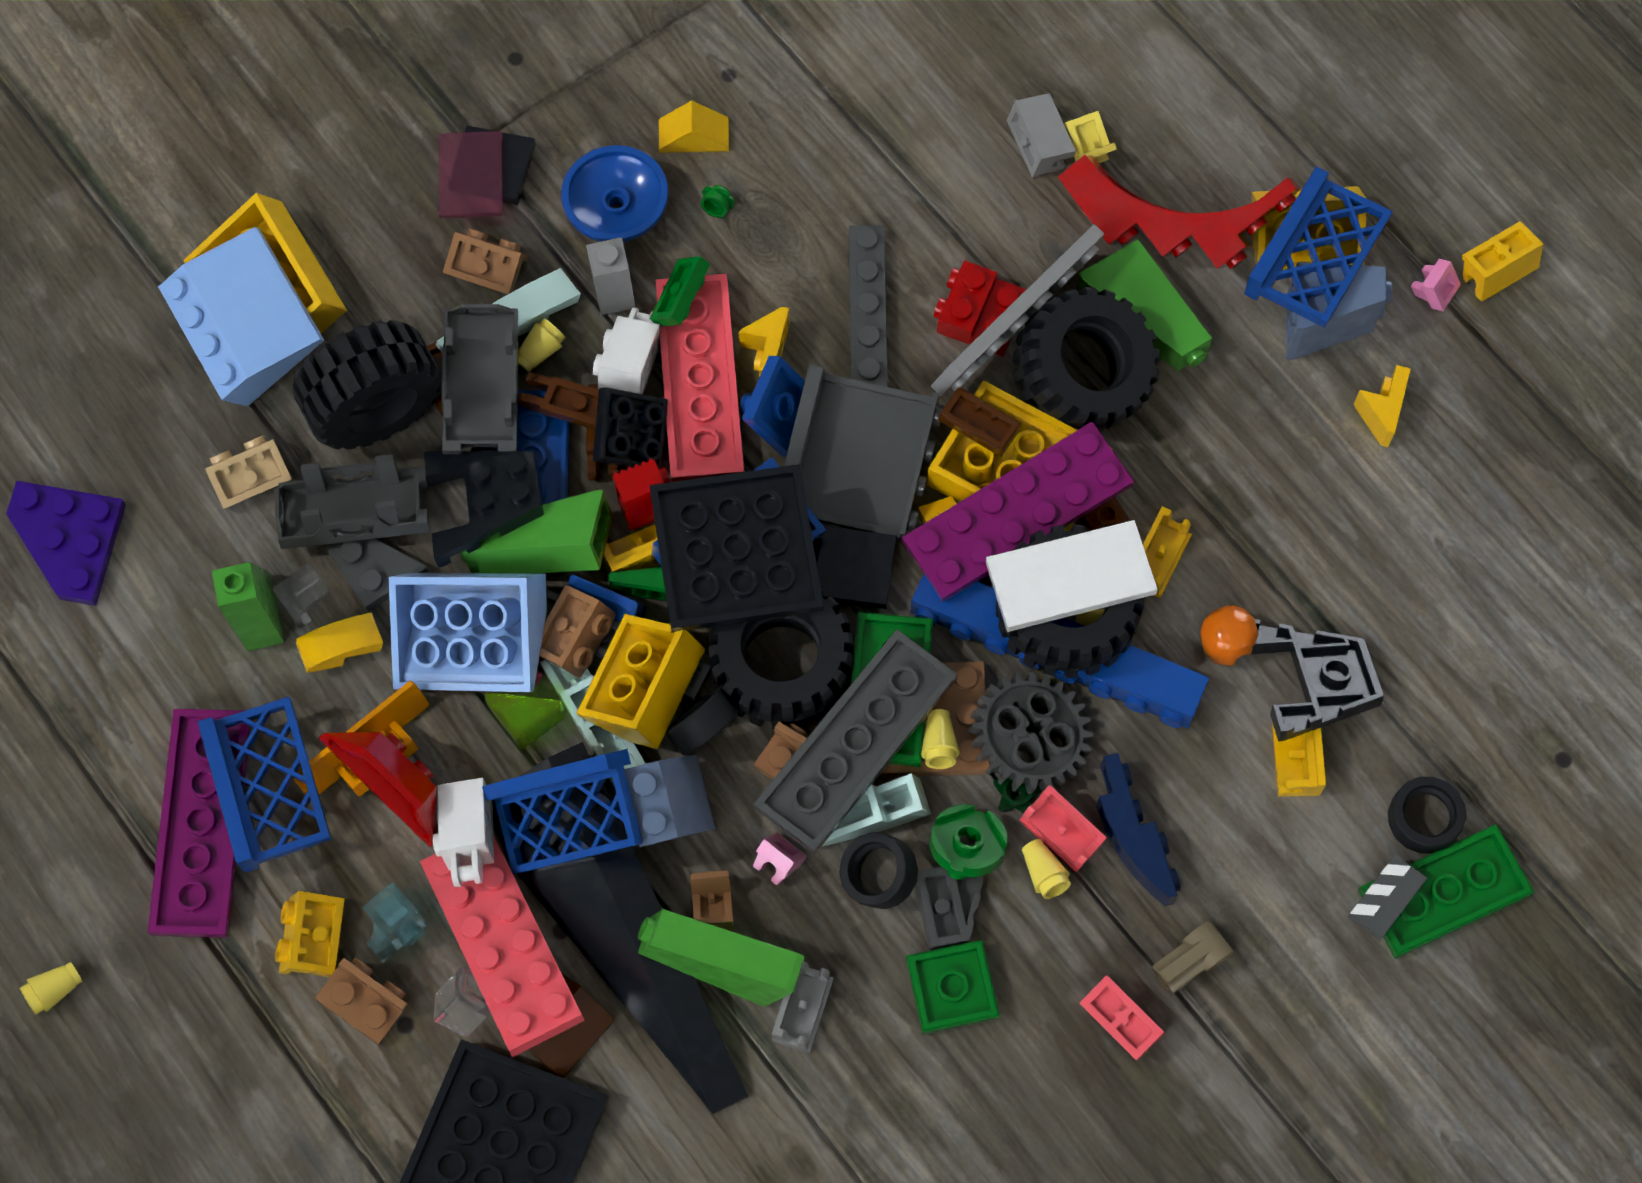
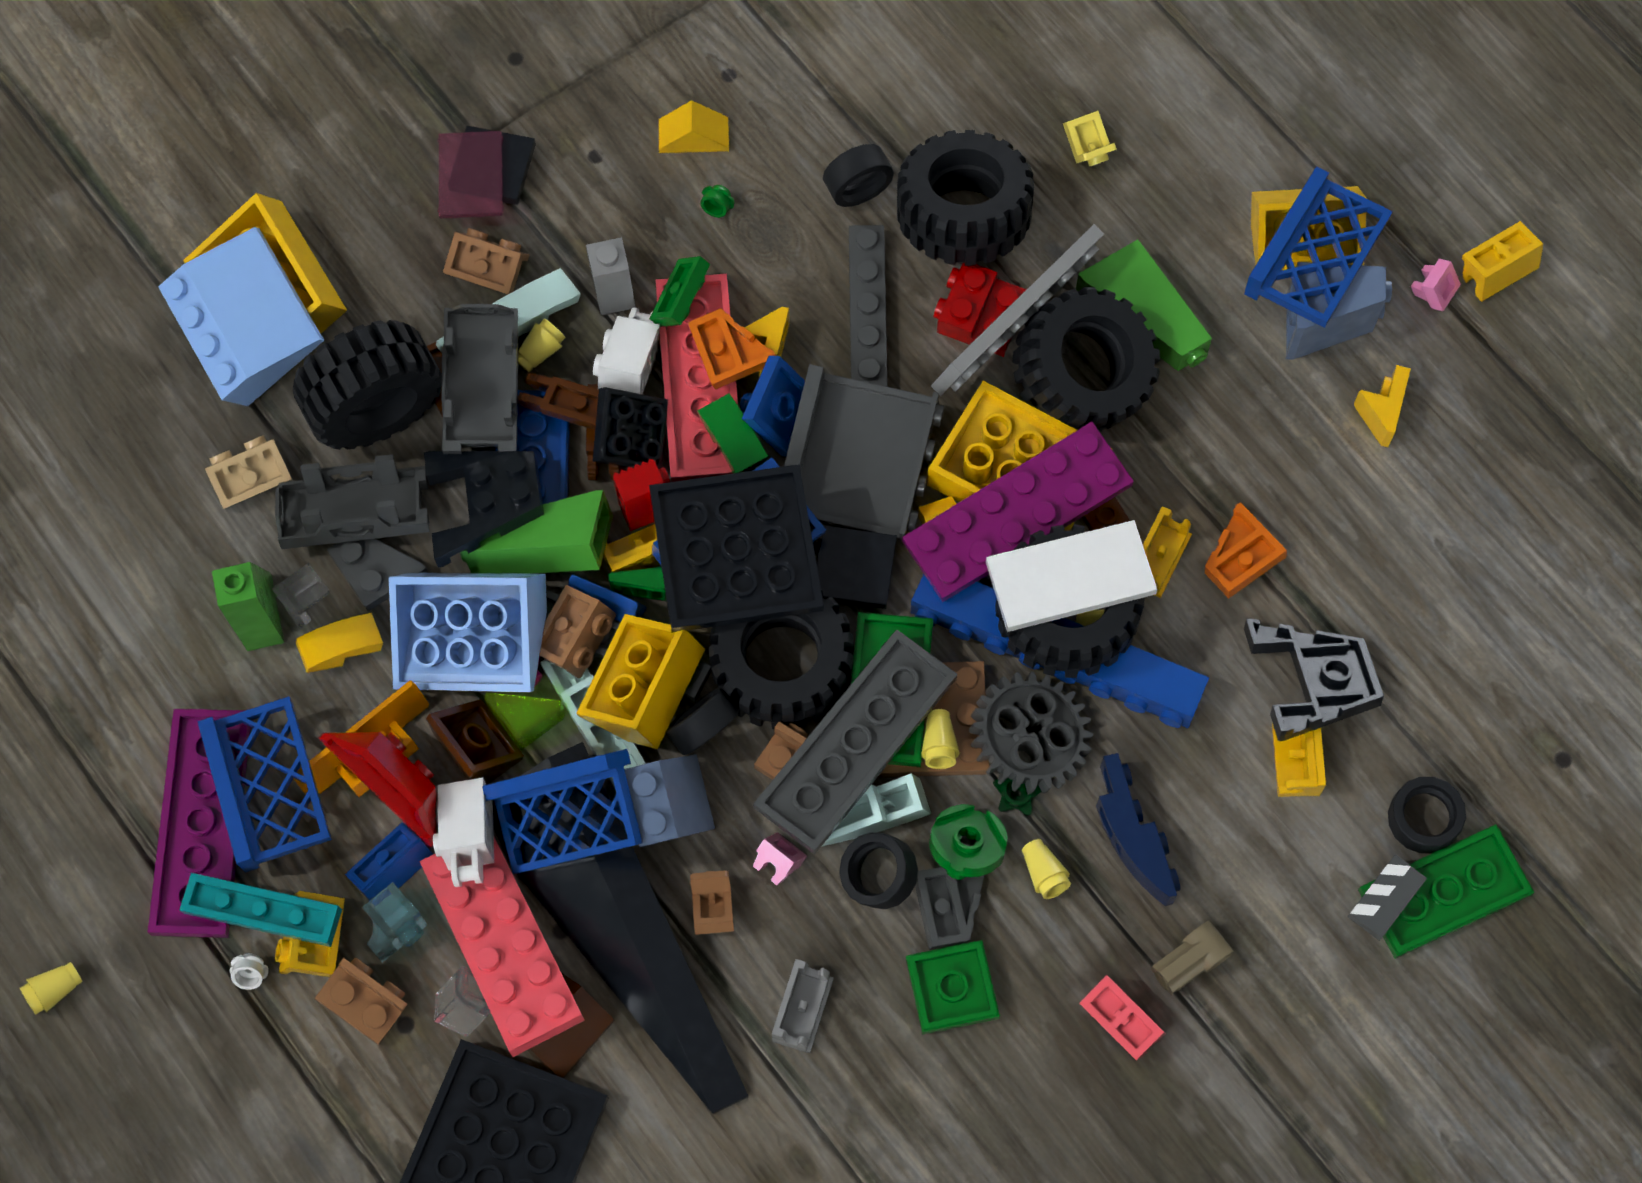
dark purple plate [6,481,126,606] -> none
blue dish [561,145,668,242] -> none
bright green slope [638,909,805,1007] -> none
reddish brown plate [938,386,1022,457] -> none
light grey hinge [1007,93,1076,178] -> none
coral hinge [1019,785,1107,873] -> none
red arch [1058,154,1301,270] -> none
orange hair [1200,605,1258,666] -> none
none -> teal plate [179,873,342,947]
none -> white plate [229,953,269,990]
none -> blue slope [345,822,433,907]
none -> reddish brown slope [426,699,524,785]
none -> orange wing [688,308,777,390]
none -> green slope [697,393,768,473]
none -> black tyre [823,144,894,207]
none -> black tyre [897,130,1035,266]
none -> orange wing [1205,502,1287,599]

